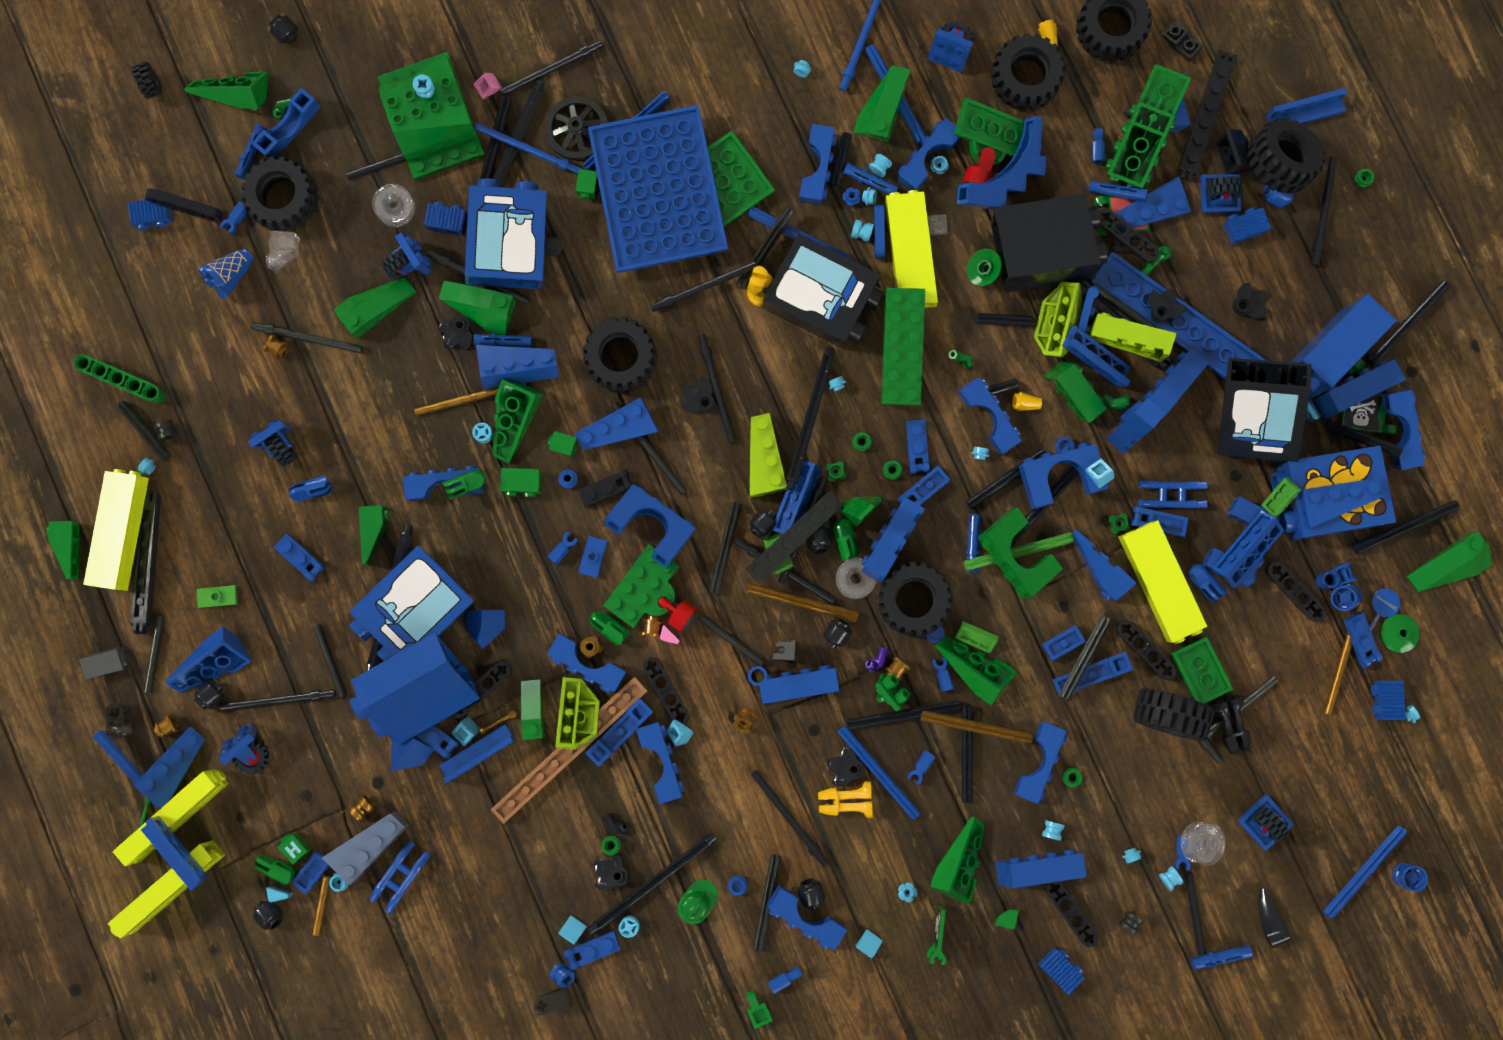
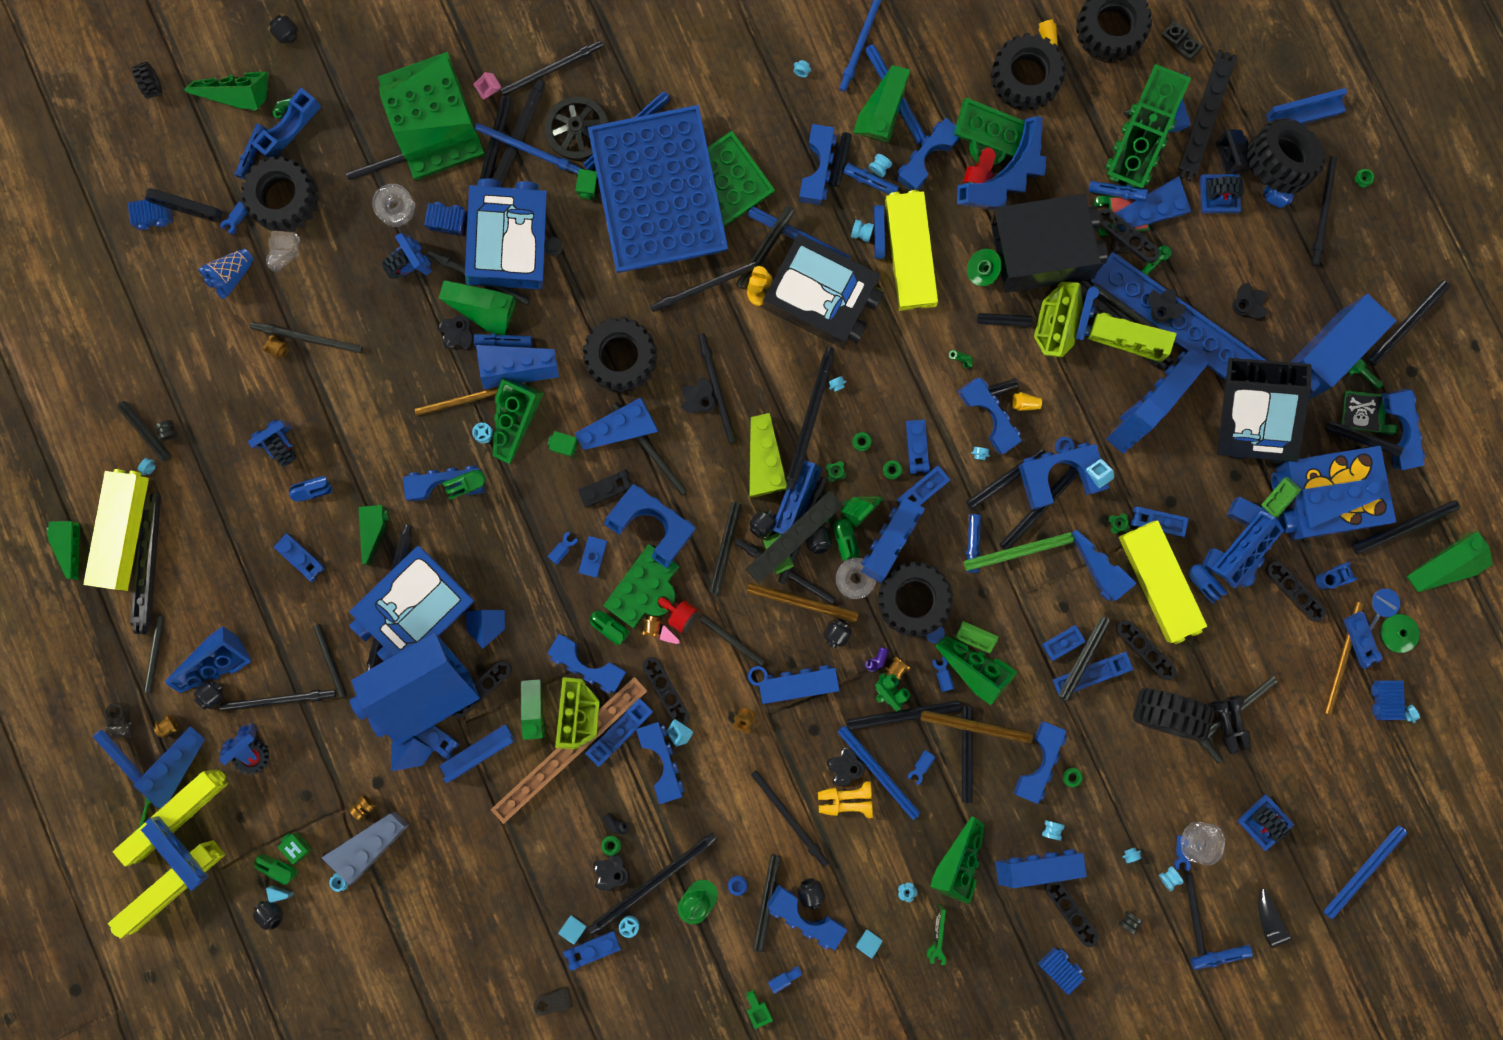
green beam [74,354,166,404] -> none
dark grey hinge [79,646,127,680] -> none
bright green plate [197,585,238,608] -> none
blue plate [291,851,329,895] -> none
pearl gold bar [312,875,331,936] -> none
green wedge [334,277,416,339] -> none
blue piece [369,841,431,914] -> none
medium azure wheel [413,74,435,98] -> none
medium azure slope [451,717,480,747] -> none
pearl gold hinge [480,711,517,734] -> none
green brick [500,468,542,497] -> none
blue wheel [550,963,575,989] -> none
blue plate [558,469,578,489] -> none
pearl gold brick [580,636,603,658] -> none
dark grey hinge [773,640,795,661] -> none
blue plate [843,187,861,206] -> none
medium azure plate [862,187,877,206] -> none
green brick [881,288,925,405] -> none
blue plate [927,21,974,73] -> none
clear plate [927,214,948,236] -> none
medium azure plate [930,156,949,175] -> none
green arch [977,507,1063,599] -> none
green tile [995,909,1019,930] -> none
green wedge [1043,362,1107,423] -> none
blue fence [1062,326,1130,387] -> none
blue bar [1091,128,1105,163] -> none
green arm [1102,392,1131,410] -> none
blue piece [1138,480,1208,509] -> none
green plate [1170,637,1233,704] -> none
blue brick [1223,207,1271,245] -> none
medium azure slope [1306,400,1321,422] -> none
blue wedge [1313,359,1406,420] -> none
blue wheel [1331,584,1363,611] -> none
blue wheel [1392,863,1428,892] -> none

